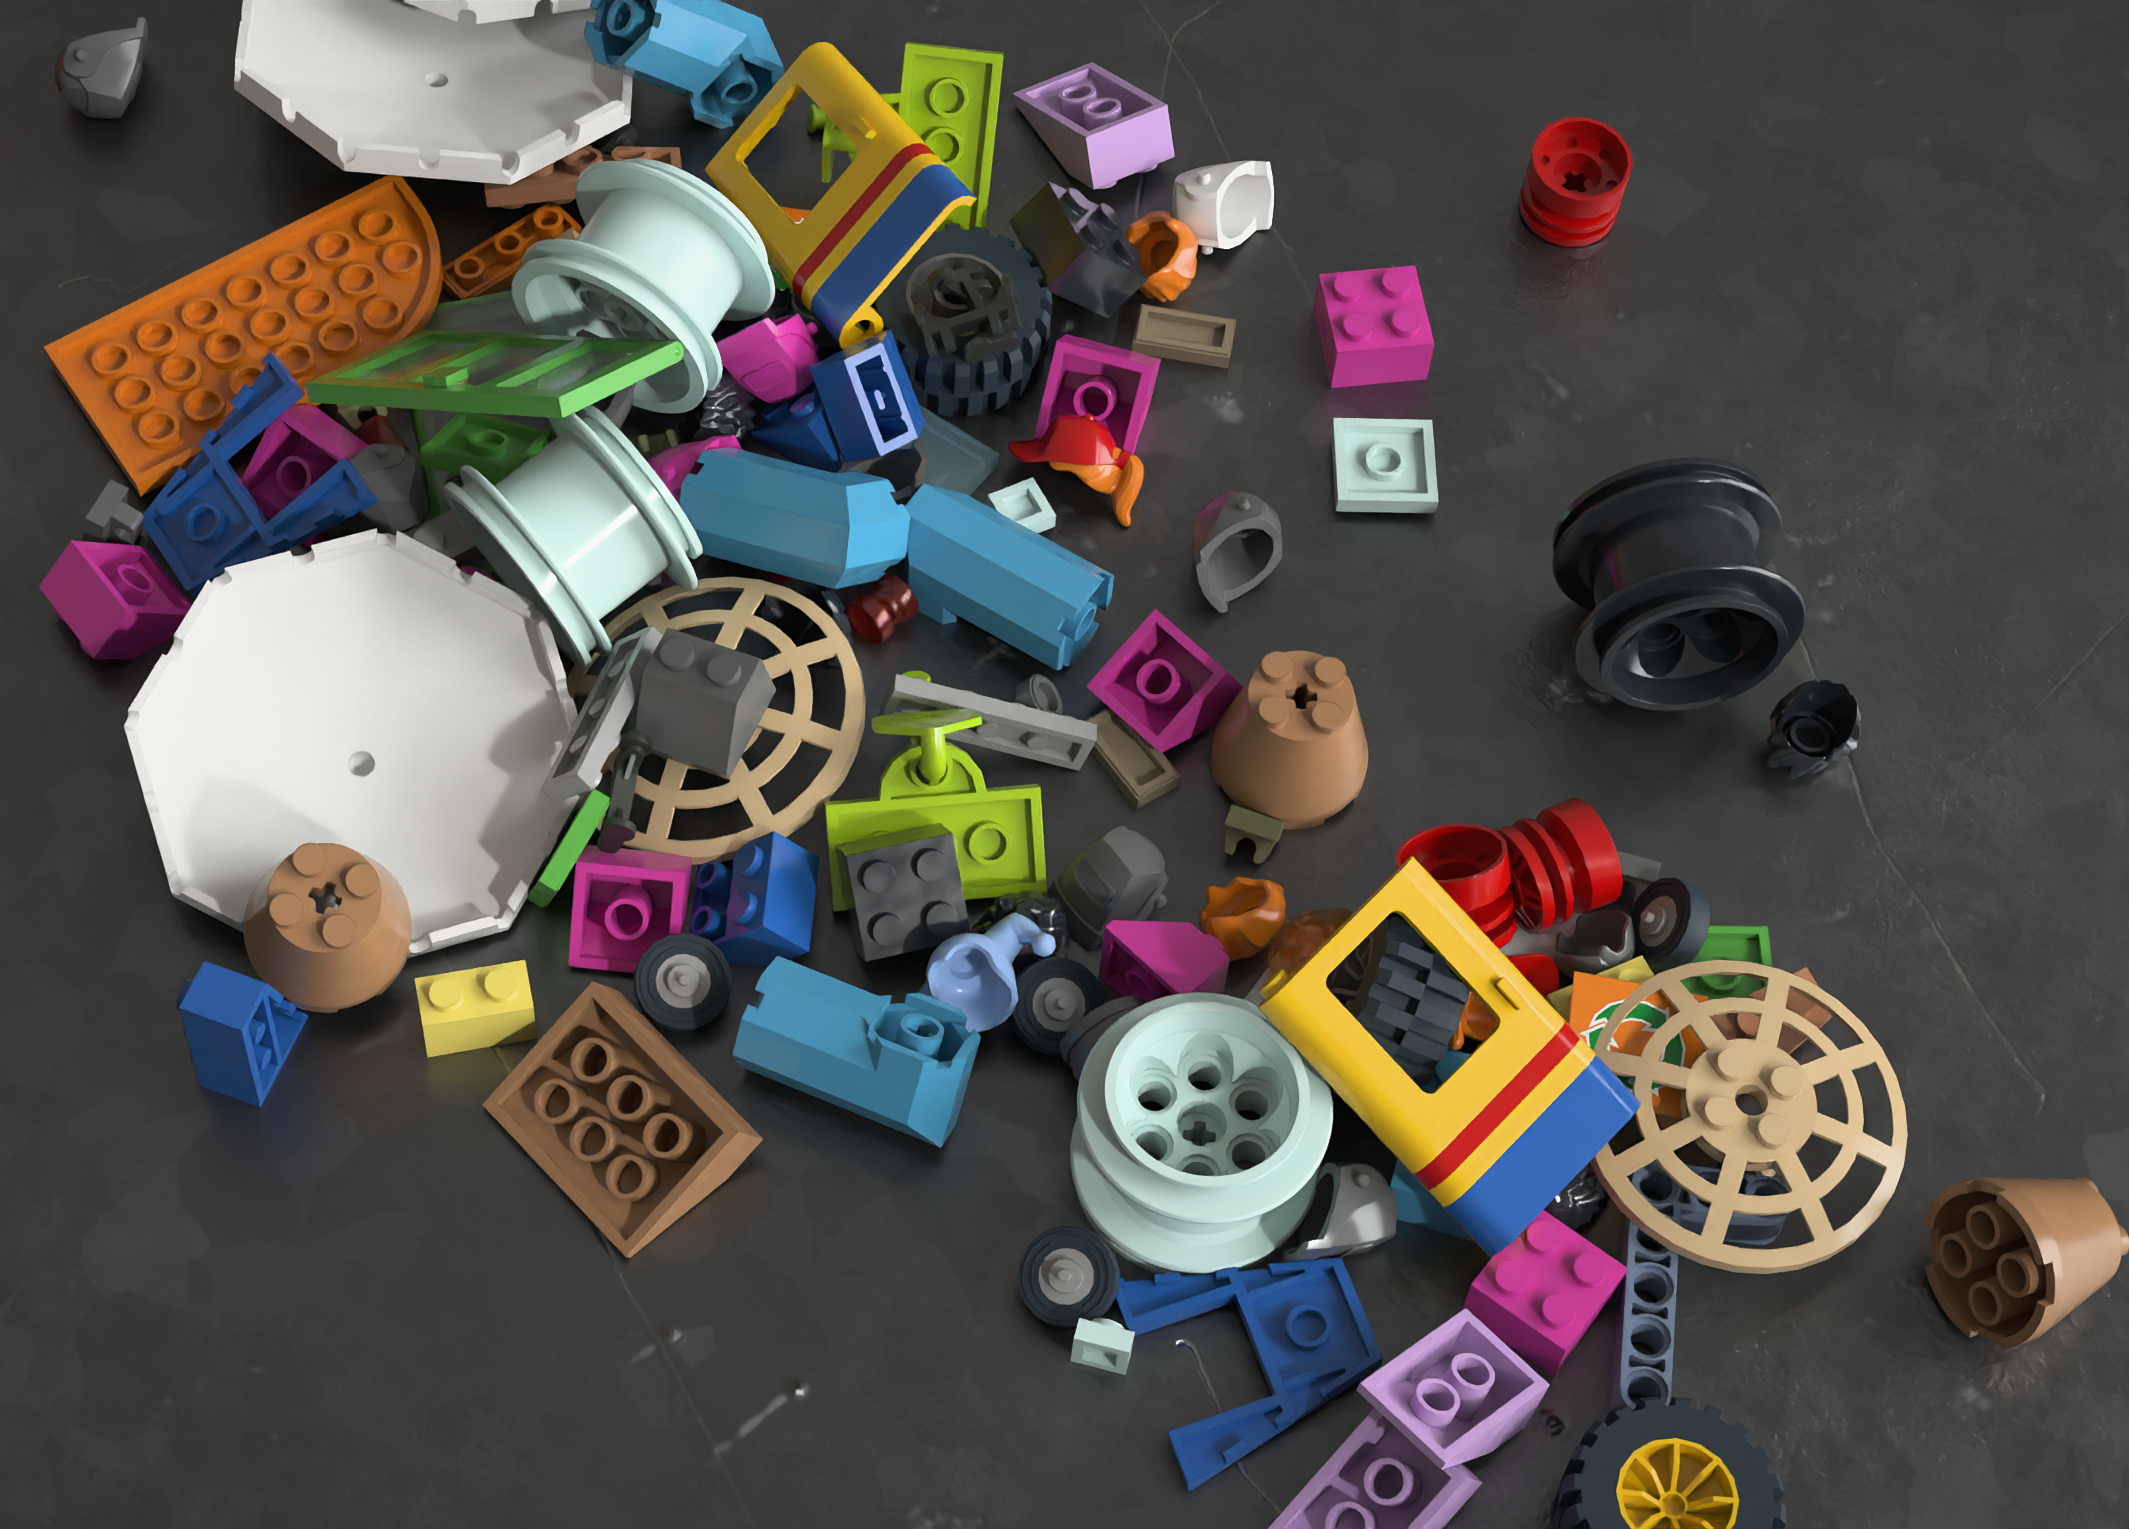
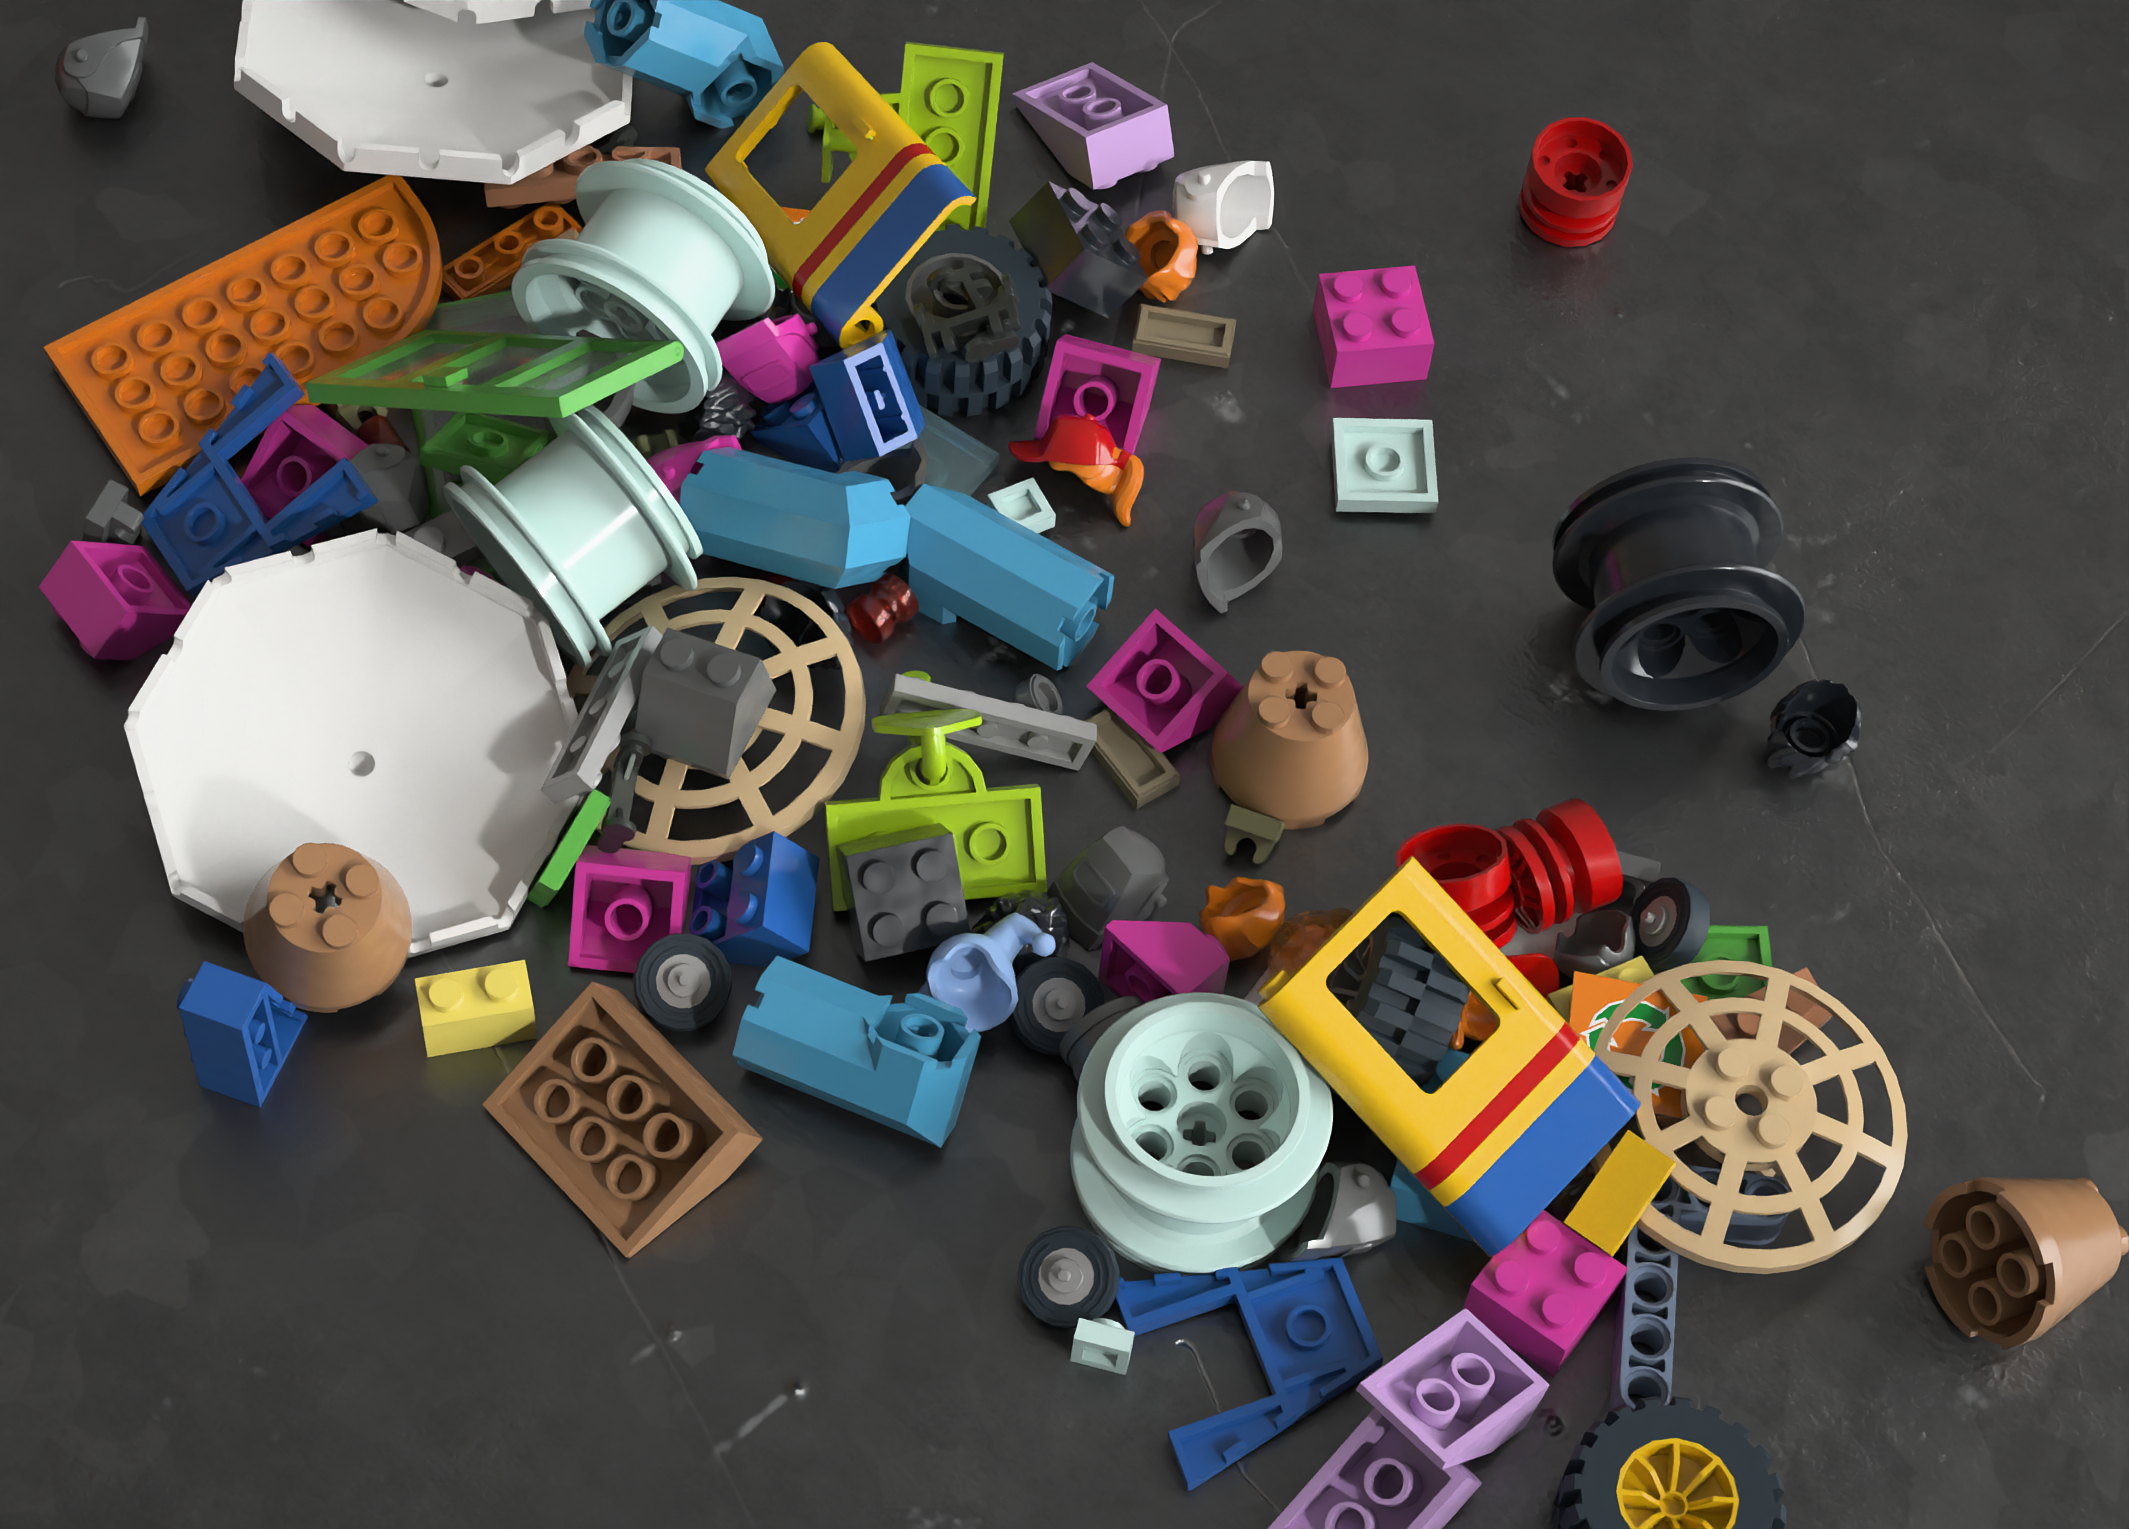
none -> yellow tile [1564,1130,1677,1257]

